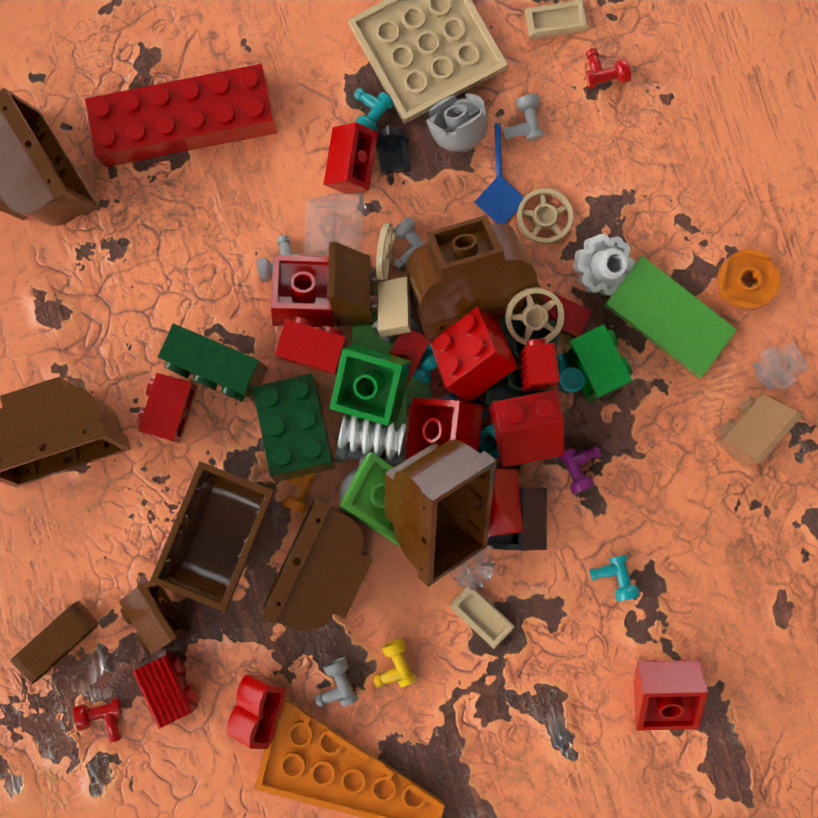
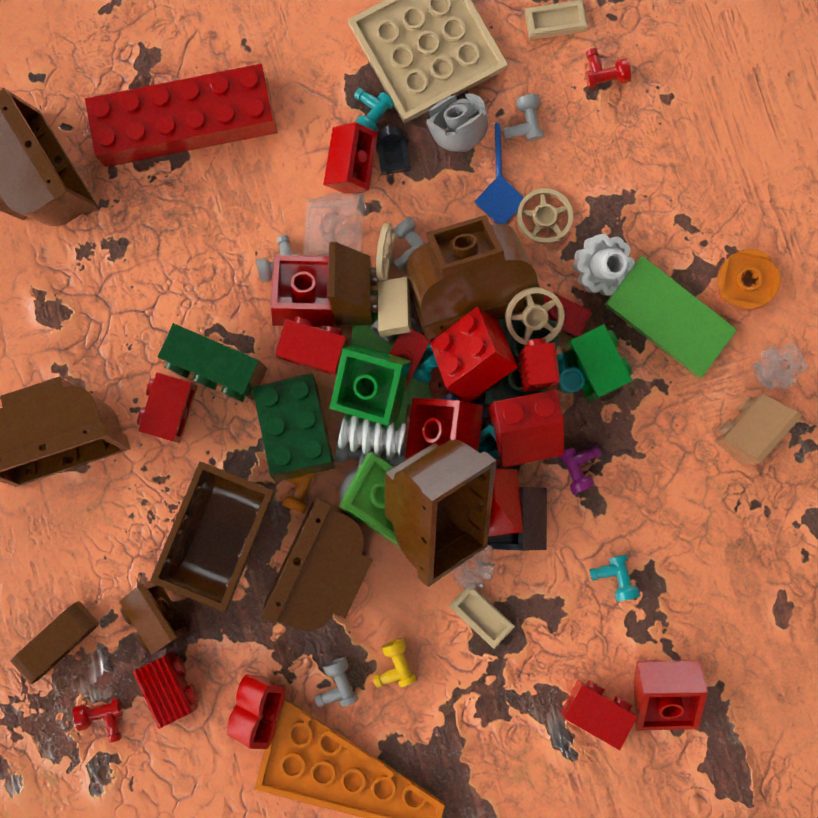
none -> red brick [560,680,638,750]

